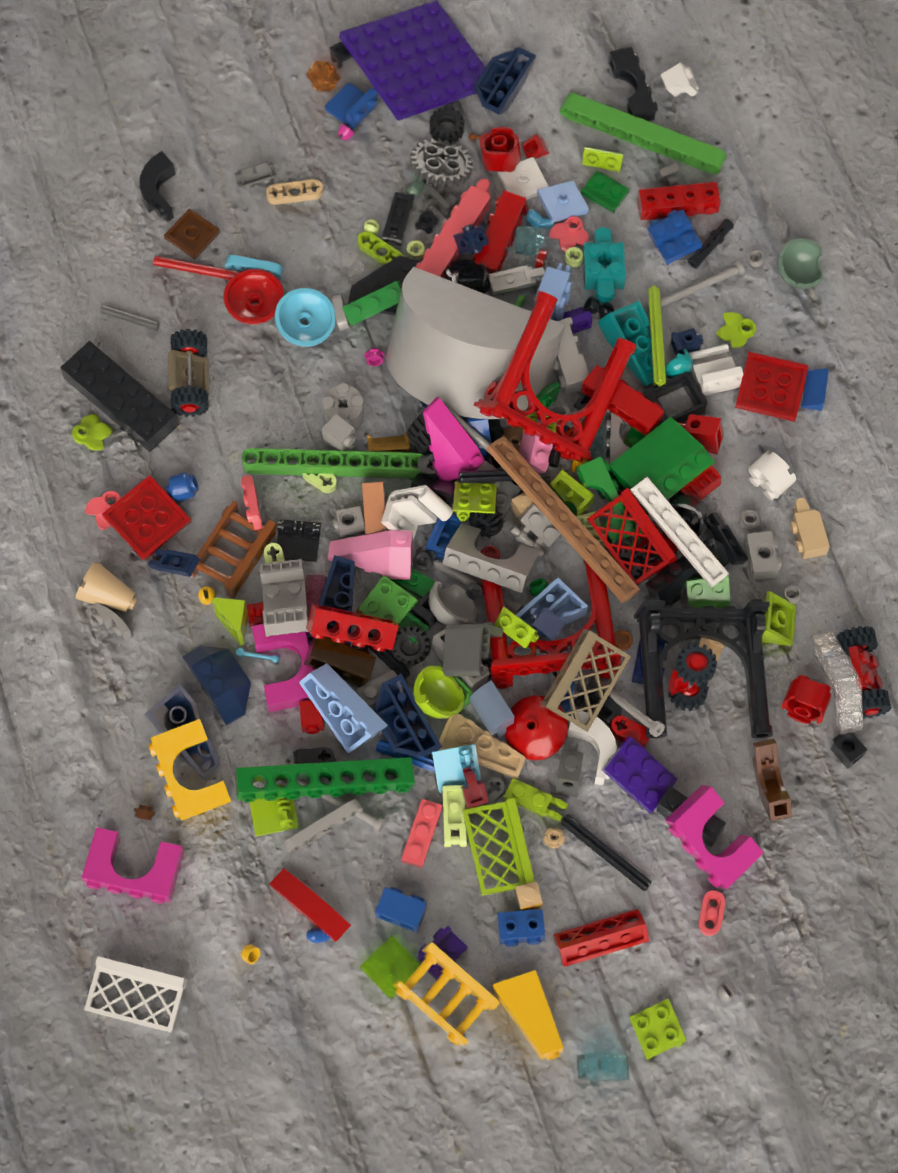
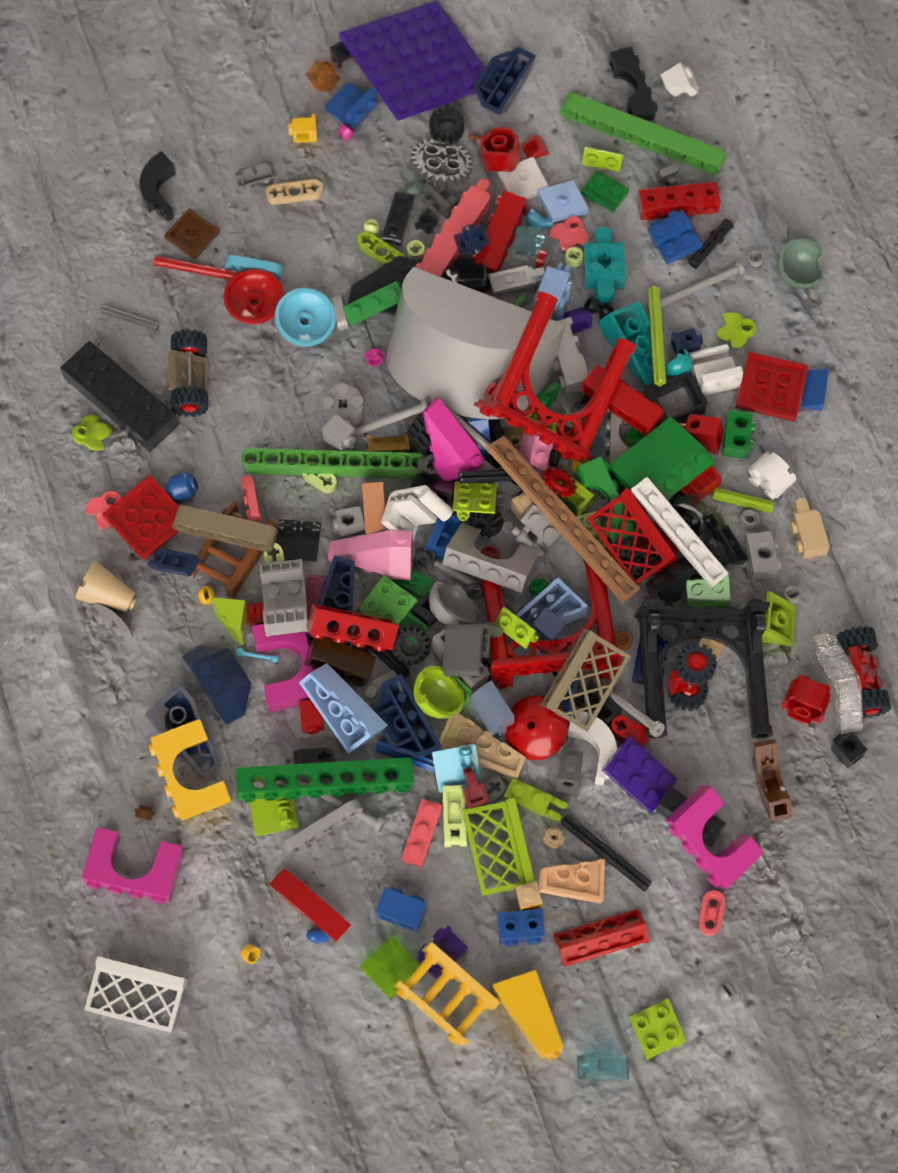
none -> dark tan beam [172,505,278,552]
none -> yellow brick [288,114,317,143]
none -> light grey bar [355,398,432,437]
none -> light nougat wing [539,859,605,903]
none -> red gear [543,467,577,497]
none -> lime axle [712,488,774,513]
none -> green brick [722,410,756,459]

